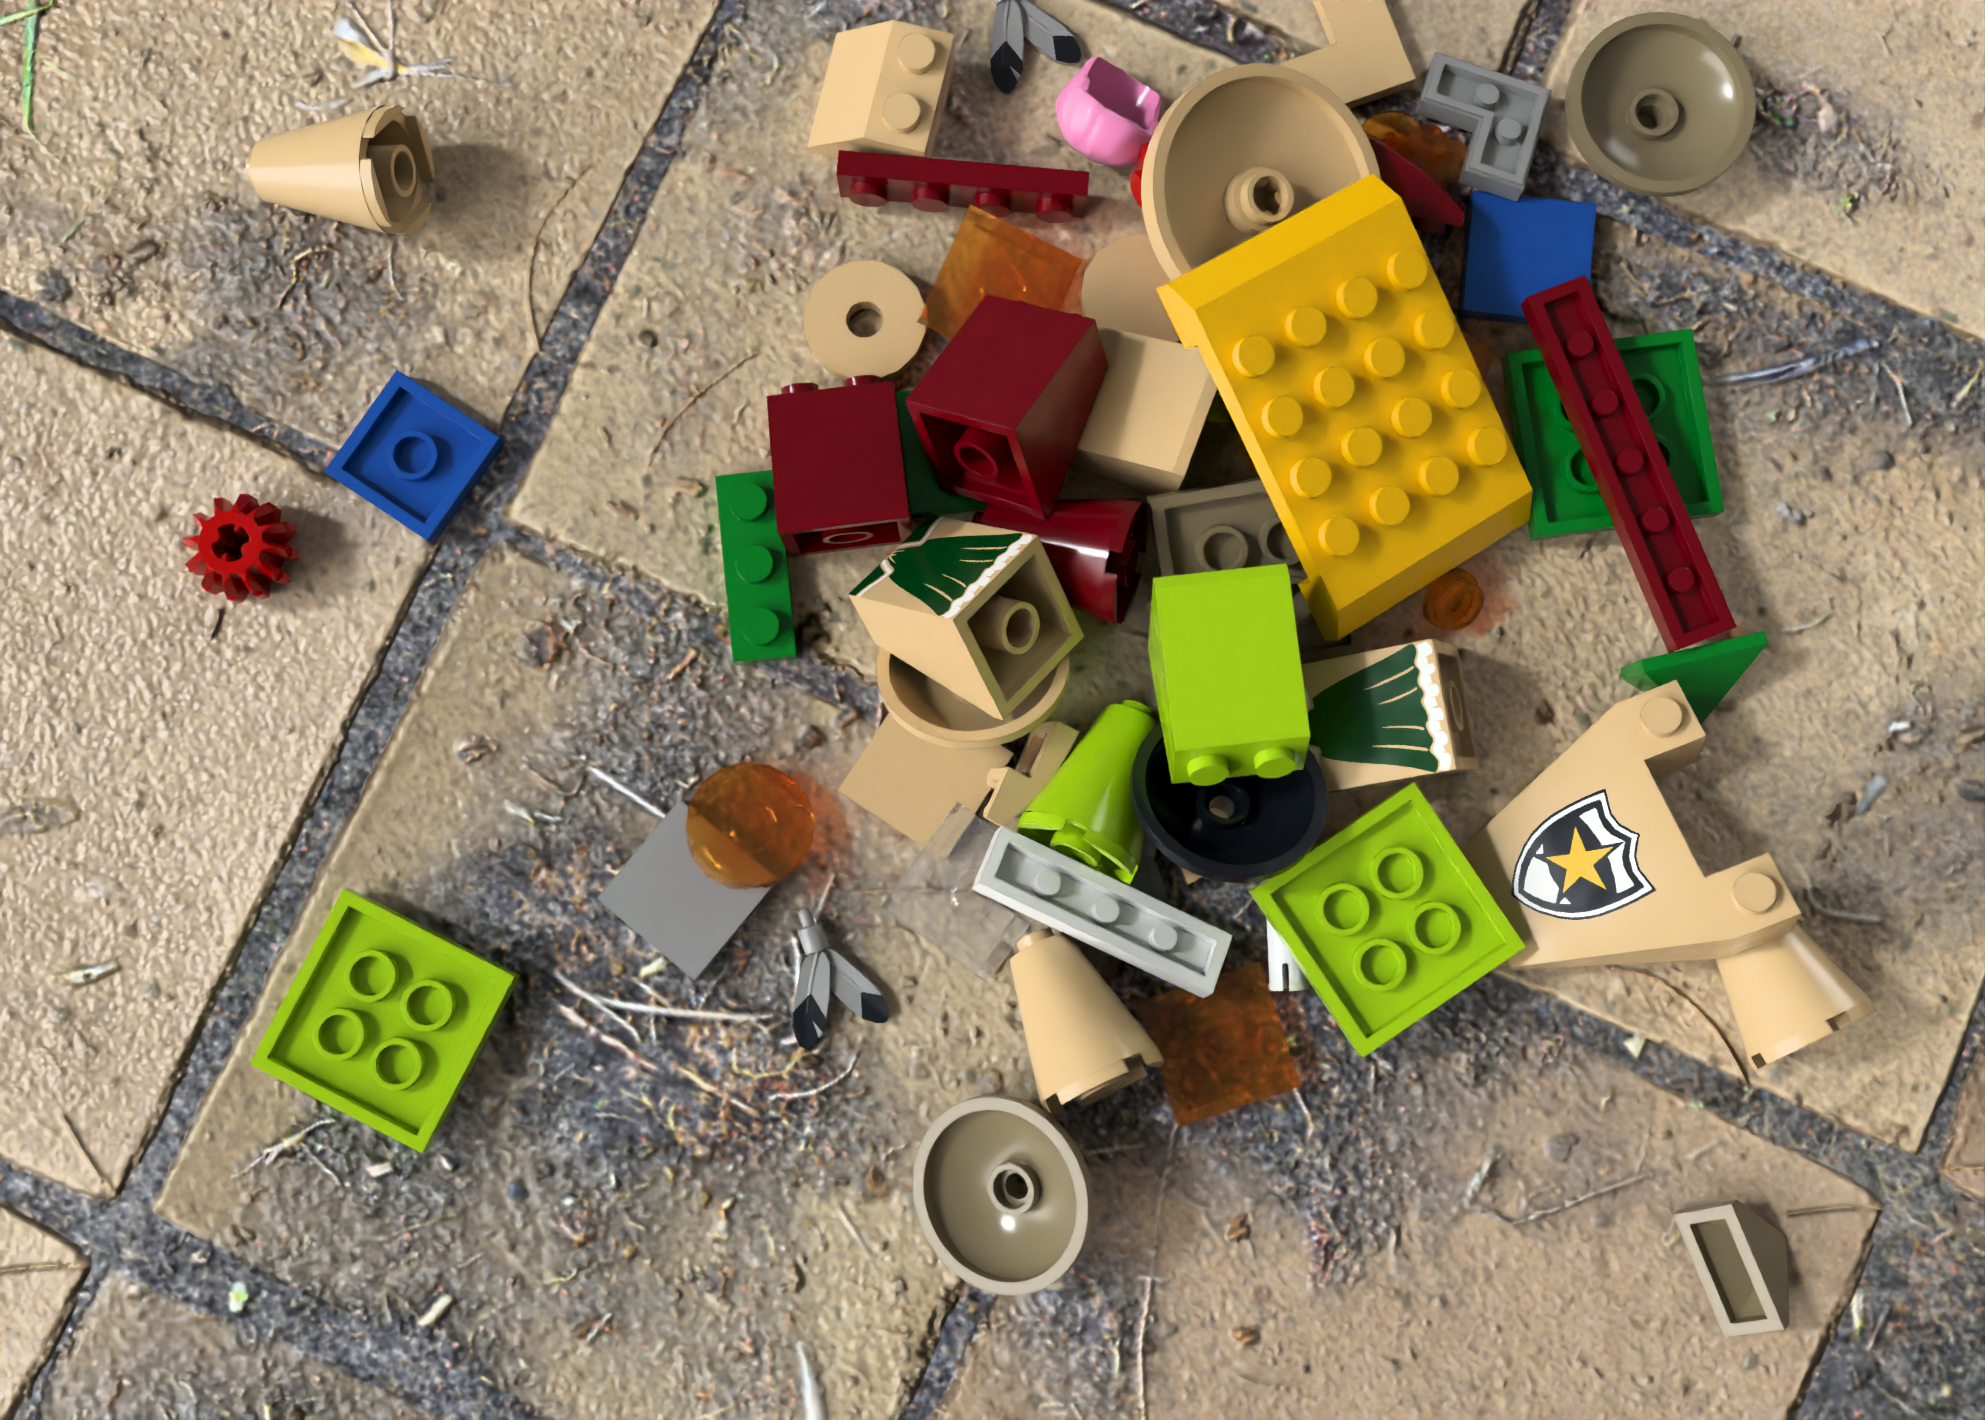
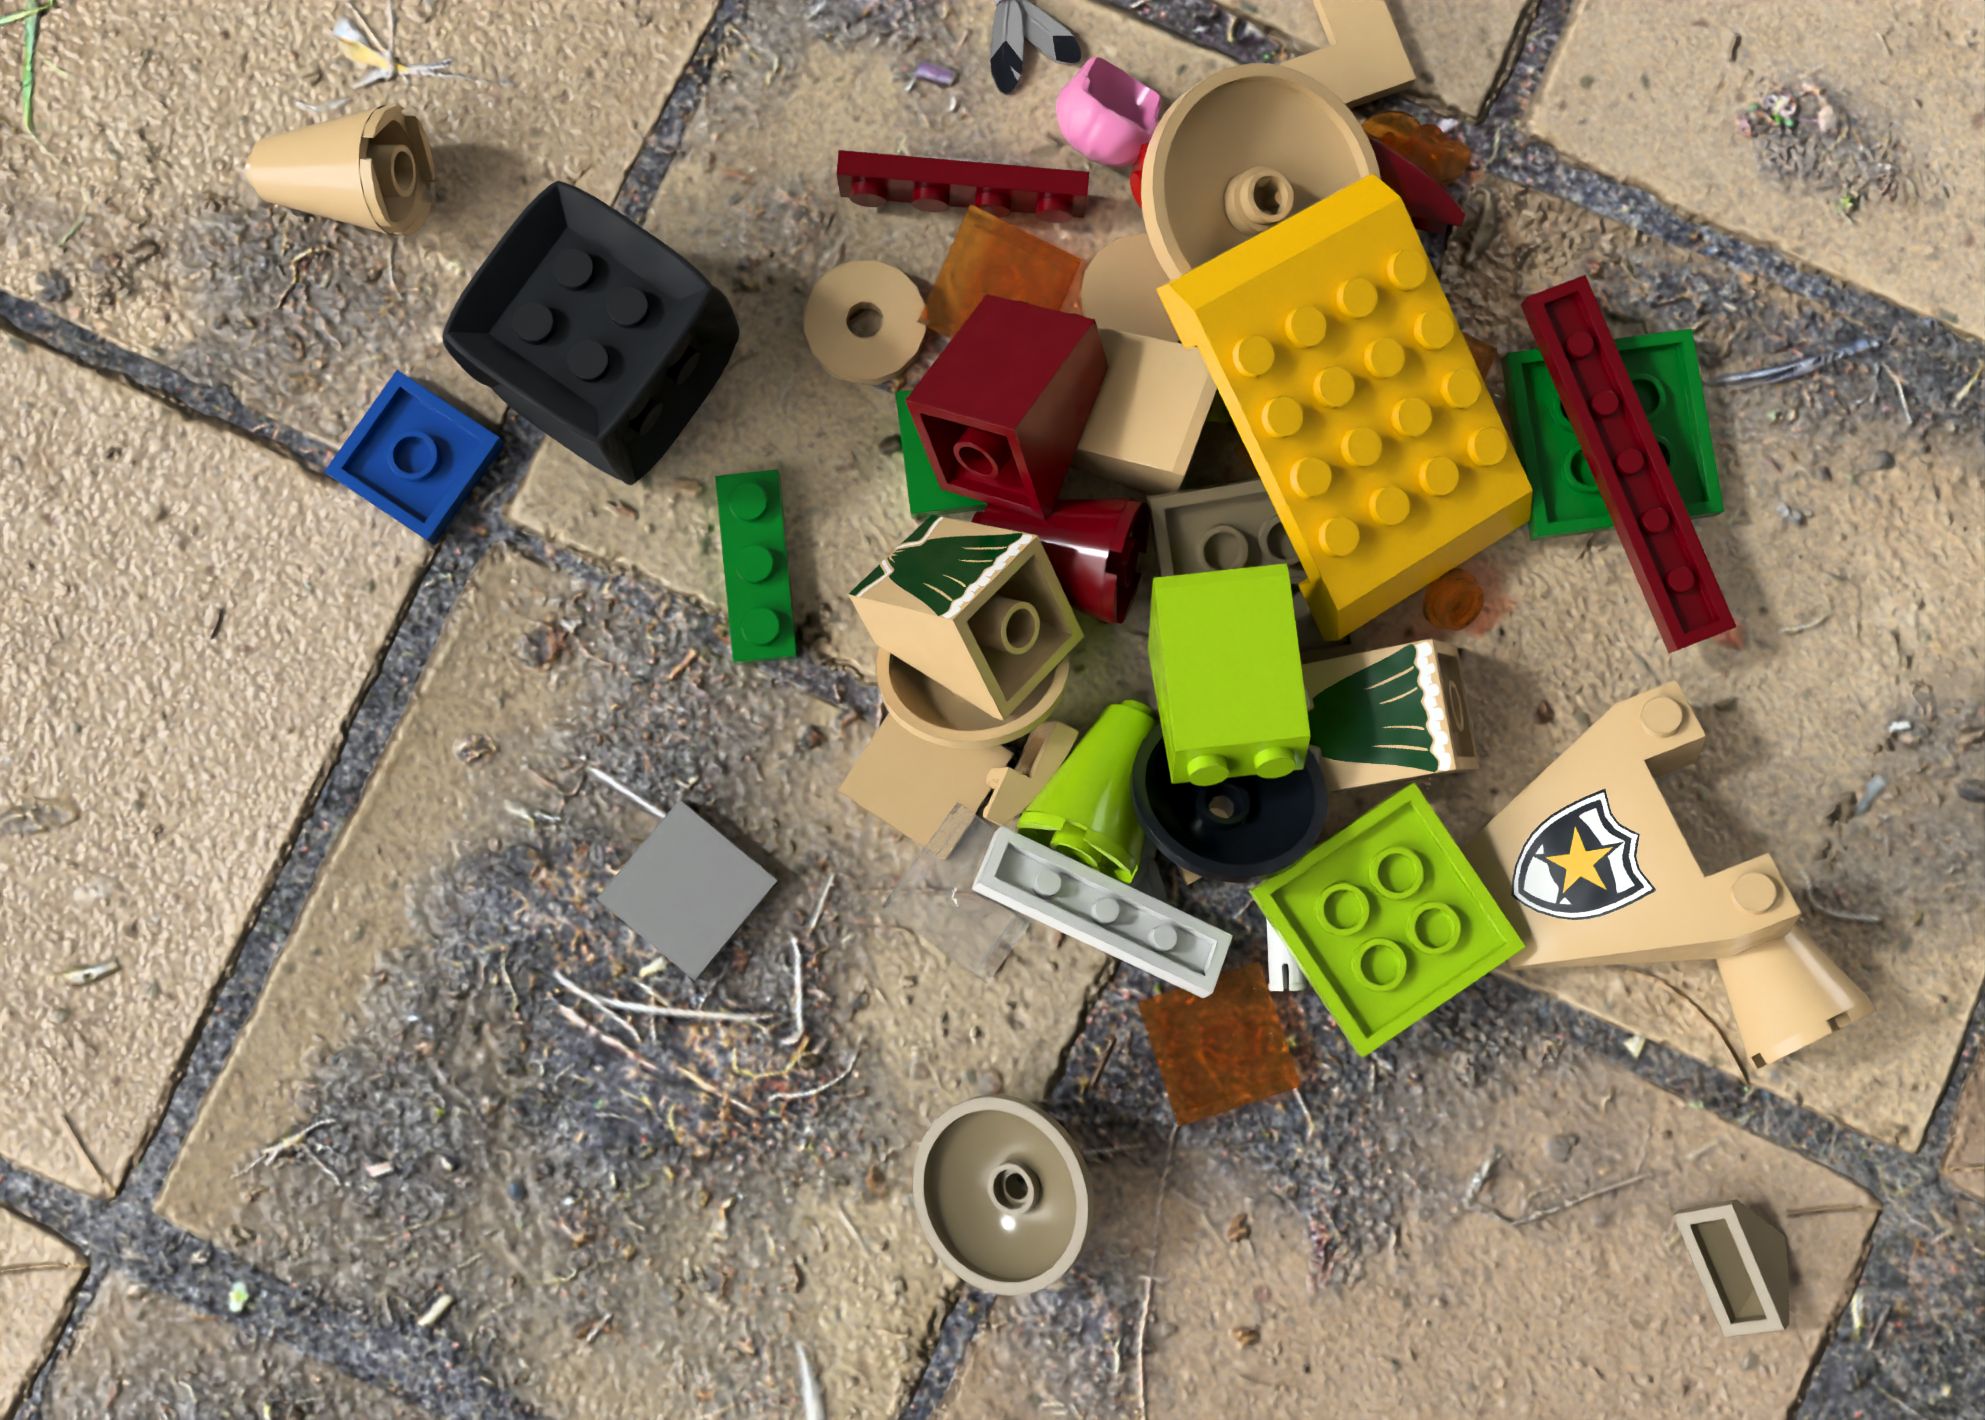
red gear [182,494,301,603] -> none
lime plate [249,888,520,1153] -> none
clear orange tile [685,762,815,890] -> none
dark red slope [766,375,913,557] -> none
light grey piece [792,908,890,1049] -> none
tan slope [807,20,955,159] -> none
tan cone [1010,927,1164,1118] -> none
light grey tile [1415,52,1552,202] -> none
blue tile [1457,190,1596,325] -> none
dark tan dish [1565,12,1756,197] -> none
green slope [1620,631,1768,725] -> none
none -> black piece [442,181,740,485]

